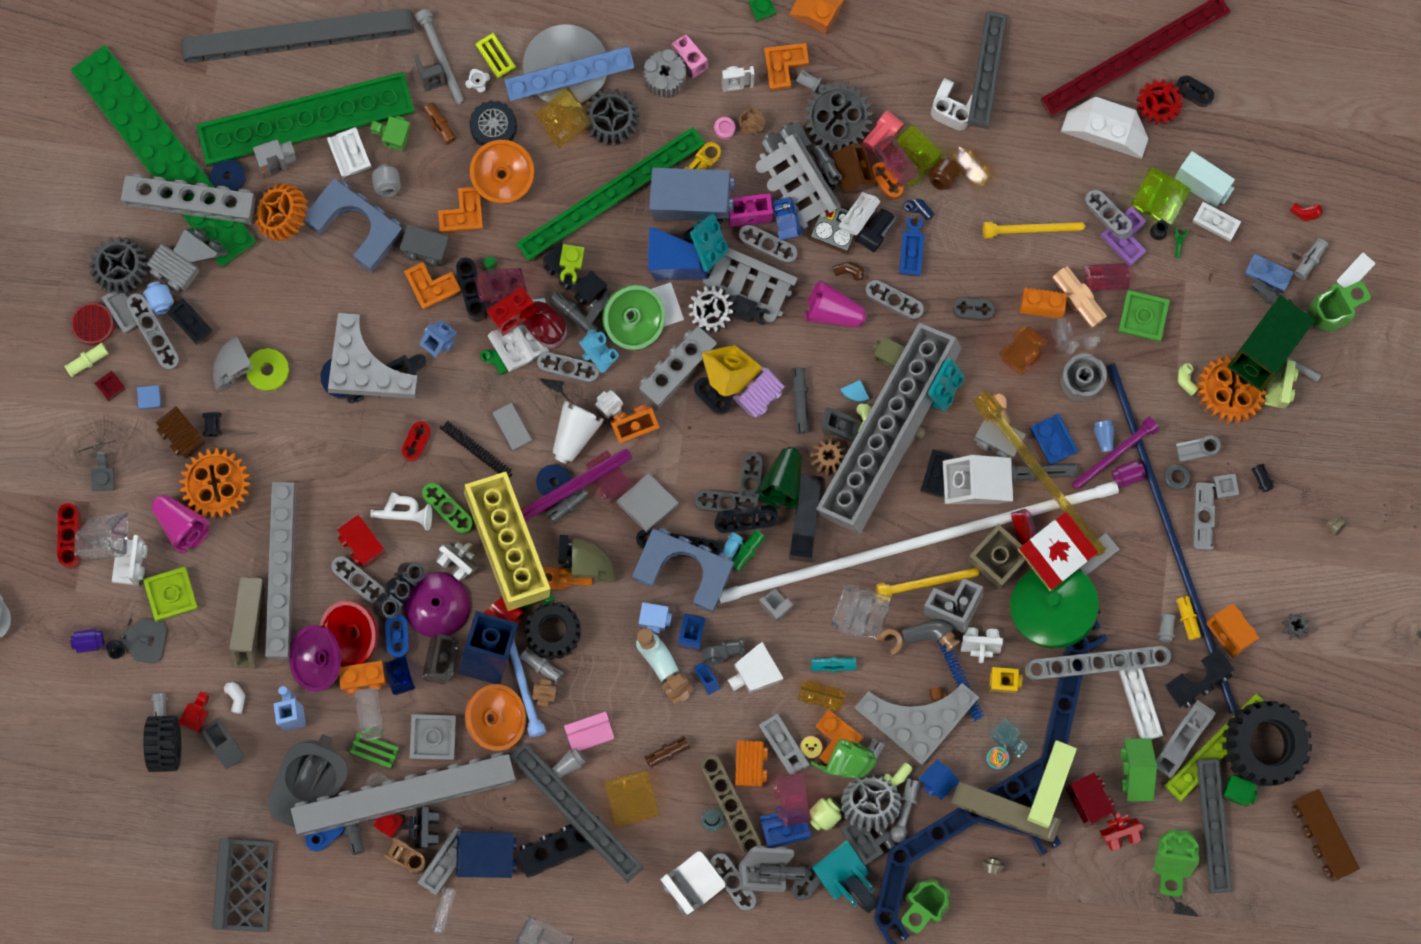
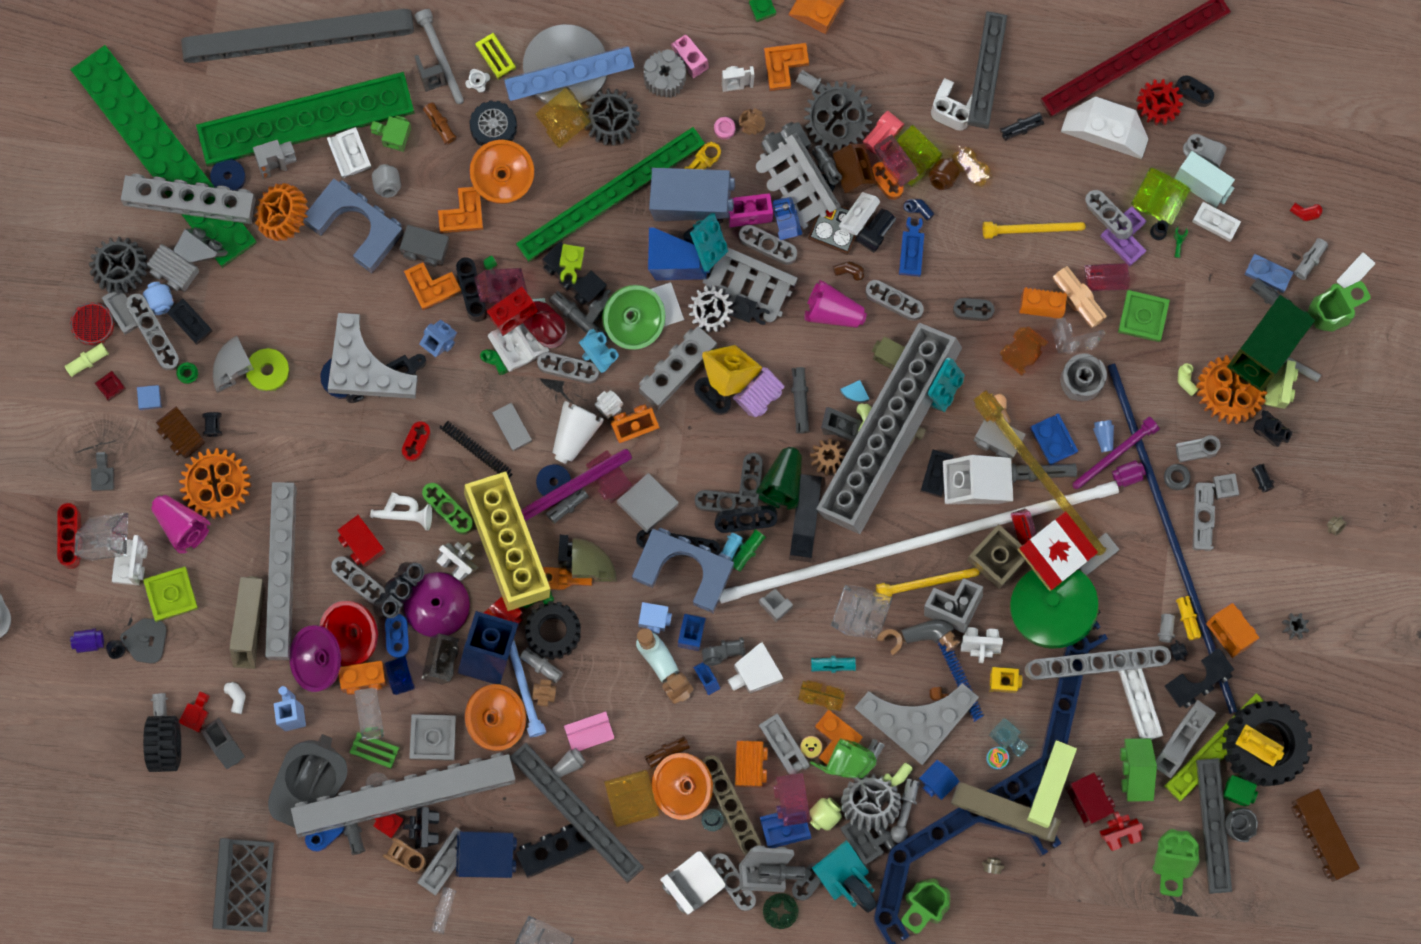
none -> green plate [176,362,199,384]
none -> orange dish [652,753,713,820]
none -> clear green gear [763,893,798,929]
none -> black pin [1000,112,1044,141]
none -> black plate [1170,640,1188,662]
none -> light grey piece [1183,134,1227,168]
none -> dark grey hair [1225,808,1258,842]
none -> yellow hinge [1235,725,1284,767]
none -> black hips [1253,410,1292,447]

